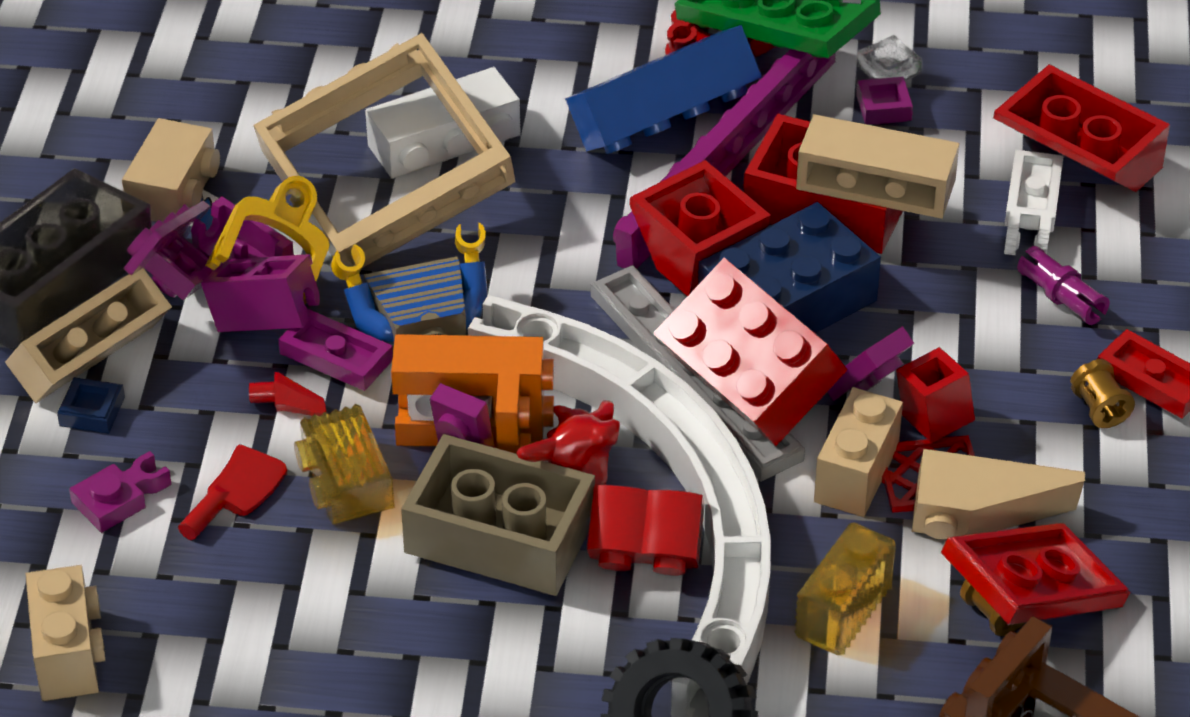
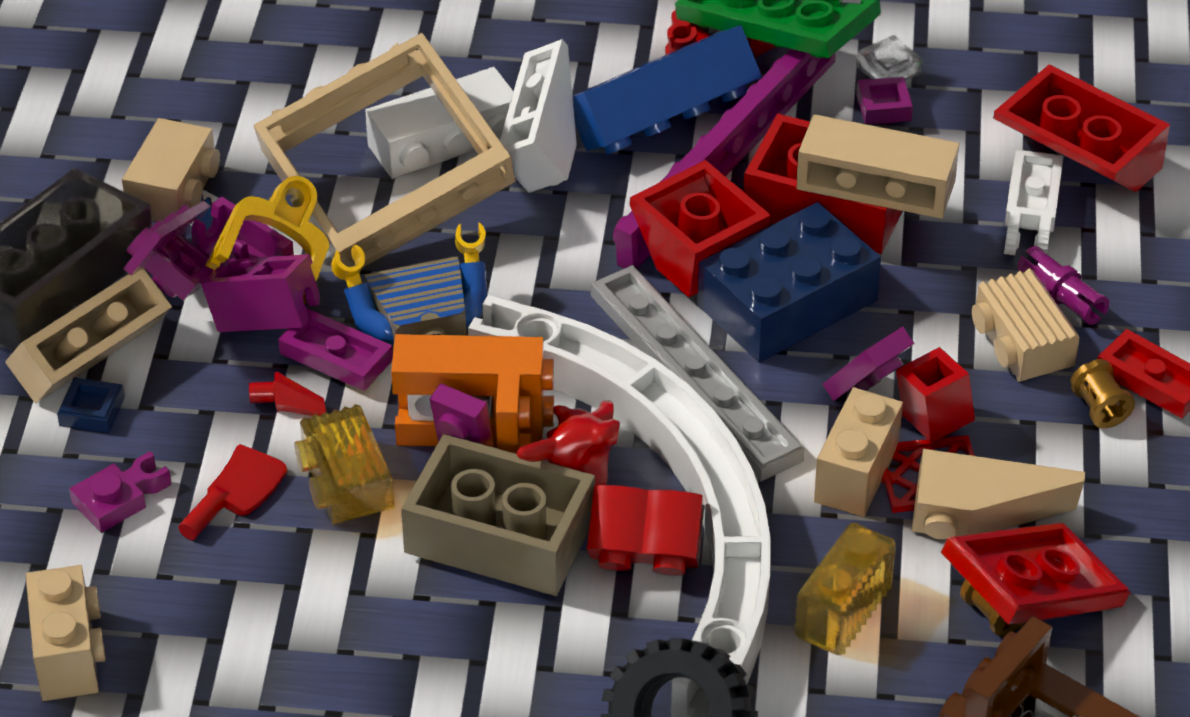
brick [653,258,848,446] -> none
none -> white slope [500,39,577,193]
none -> tan brick [972,268,1080,382]

